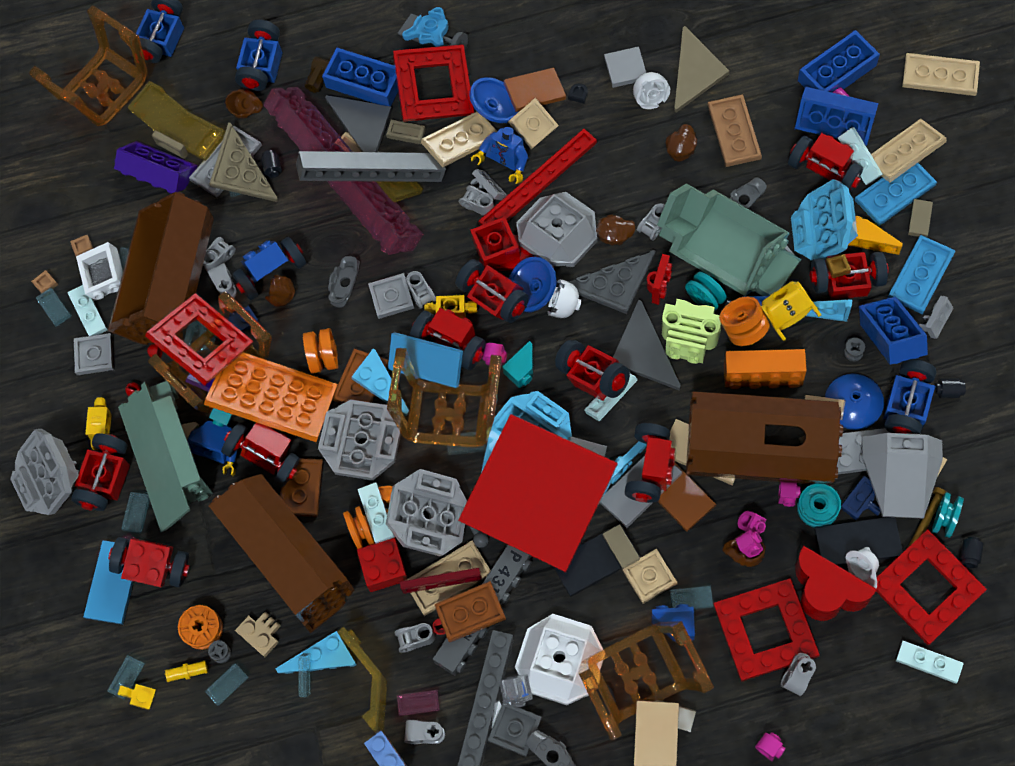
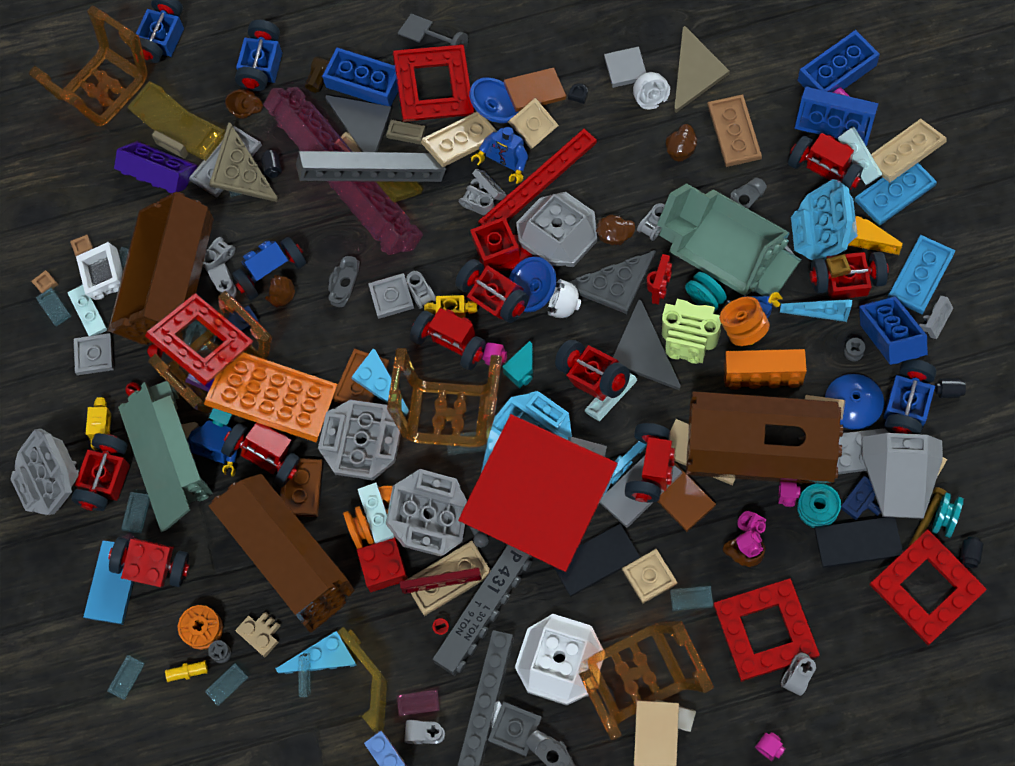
yellow plate [117,684,155,710] -> none
orange wheel [303,328,338,374] -> none
dark azure tile [388,332,463,388] -> none
light grey piece [394,623,435,653] -> none
dark azure tile [402,7,449,47] -> none
dark orange tile [434,581,506,643] -> none
clear brick [499,674,533,708] -> none
dark tan tile [602,524,640,569] -> none
blue slope [651,604,695,641] -> none
yellow piece [761,281,822,341] -> none
red brick [795,546,877,621] -> none
white piece [845,547,879,588] -> none
light aqua plate [896,641,963,683] -> none
tan tile [902,53,980,96] -> none
dark tan tile [908,199,933,237] -> none

